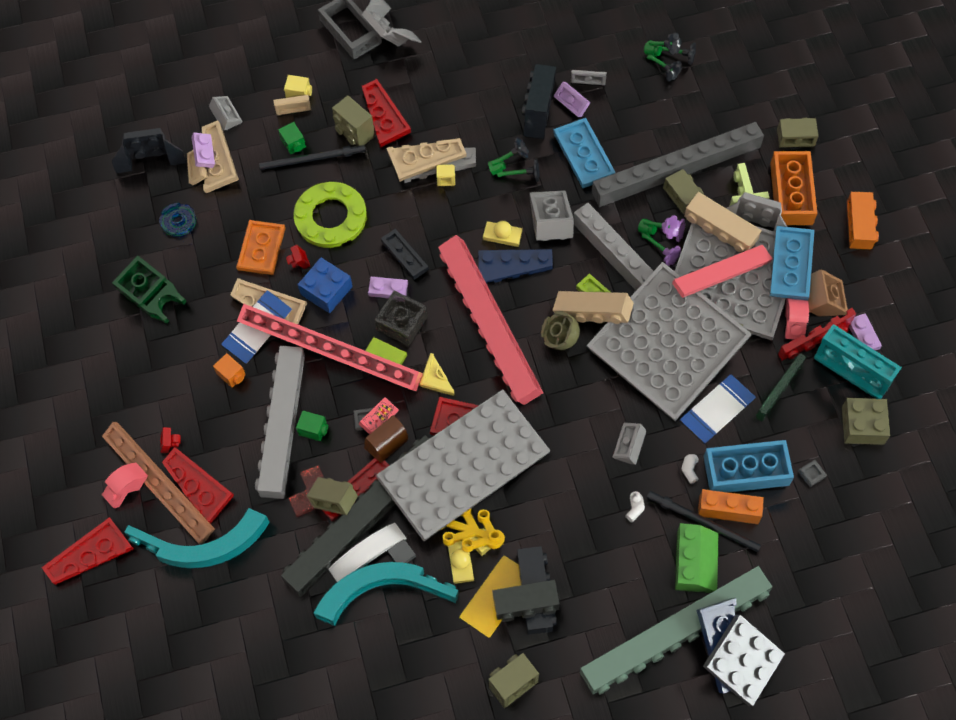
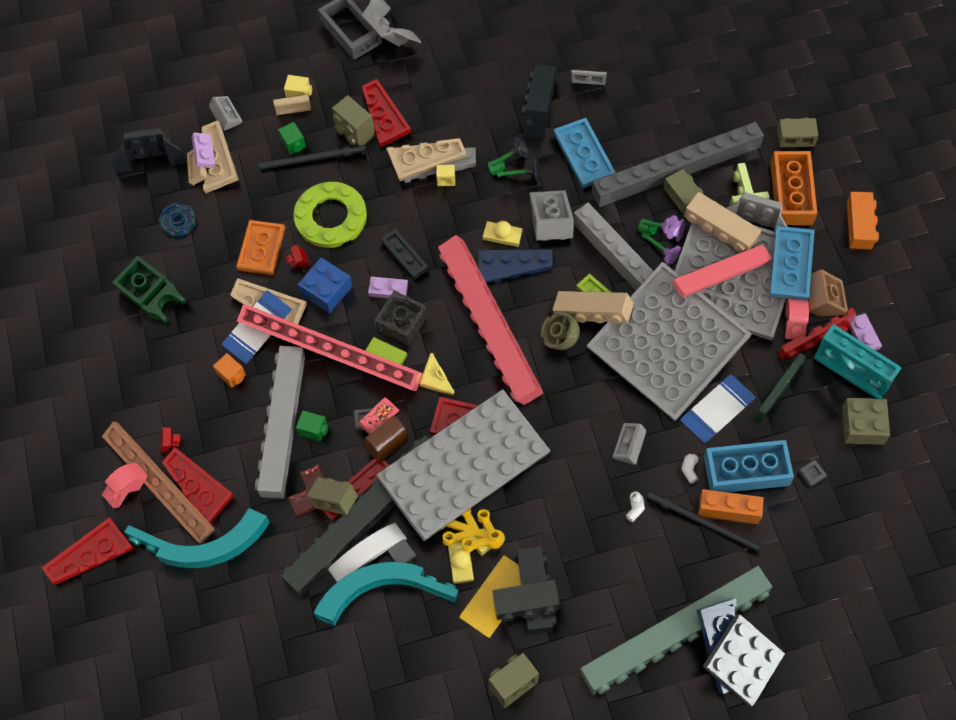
lavender plate [554,82,591,117] -> none
black plant [644,33,696,81] -> none
bright green slope [675,523,718,593] -> none

